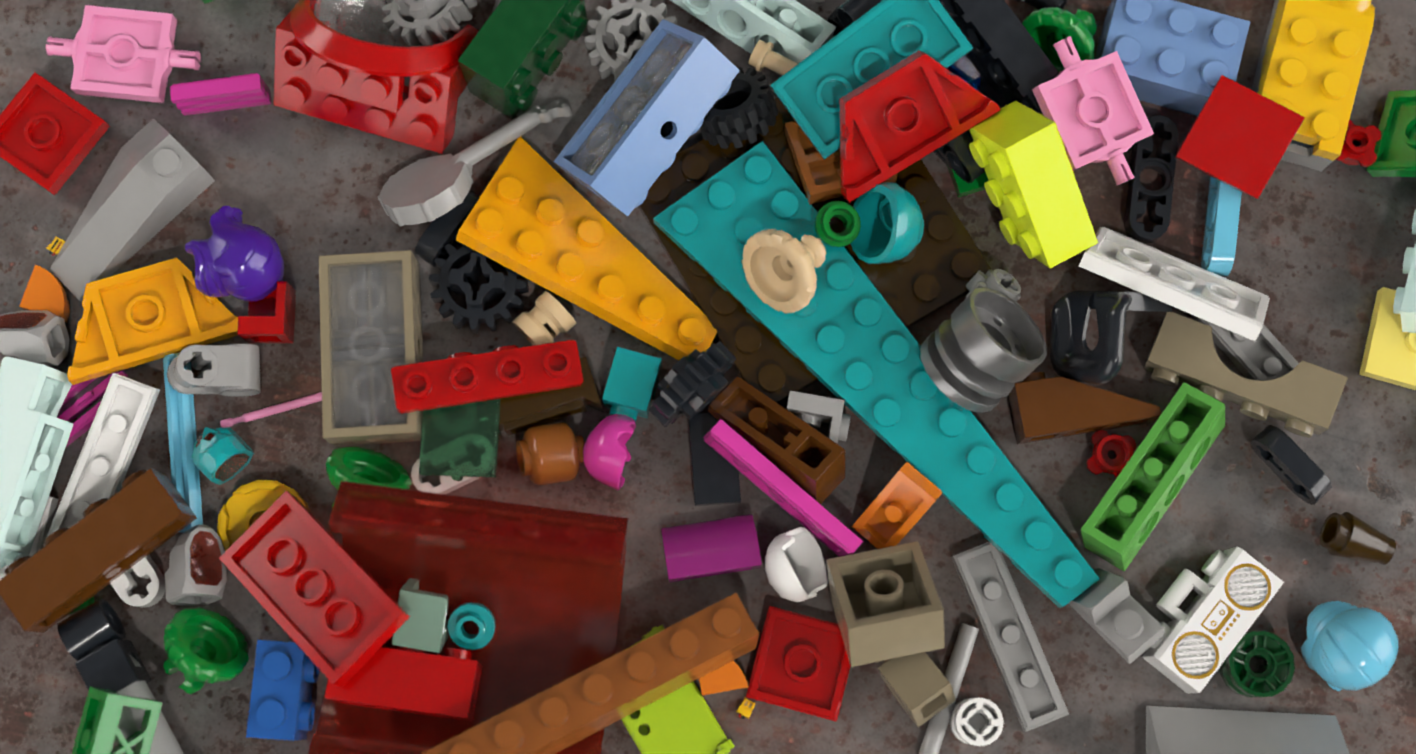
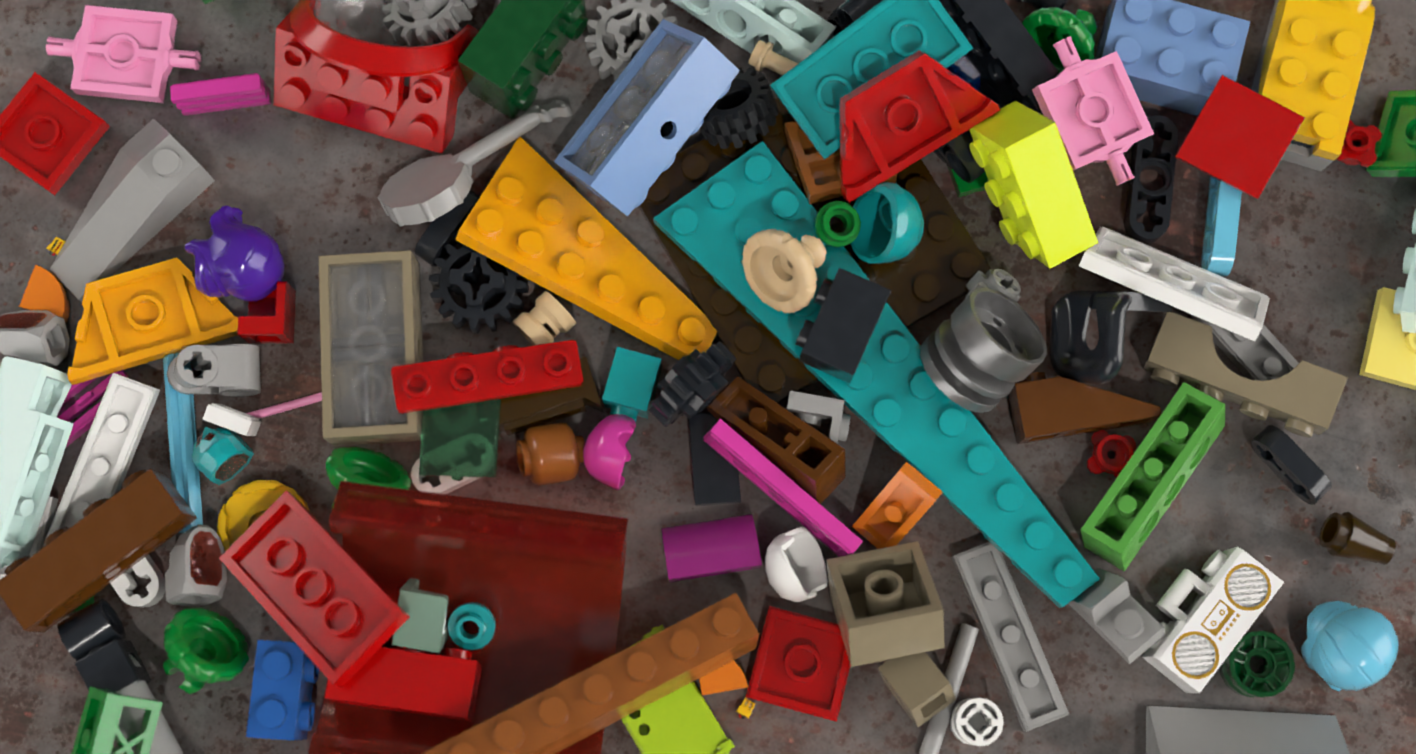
none -> white tile [202,403,261,436]
none -> black brick [795,268,891,383]

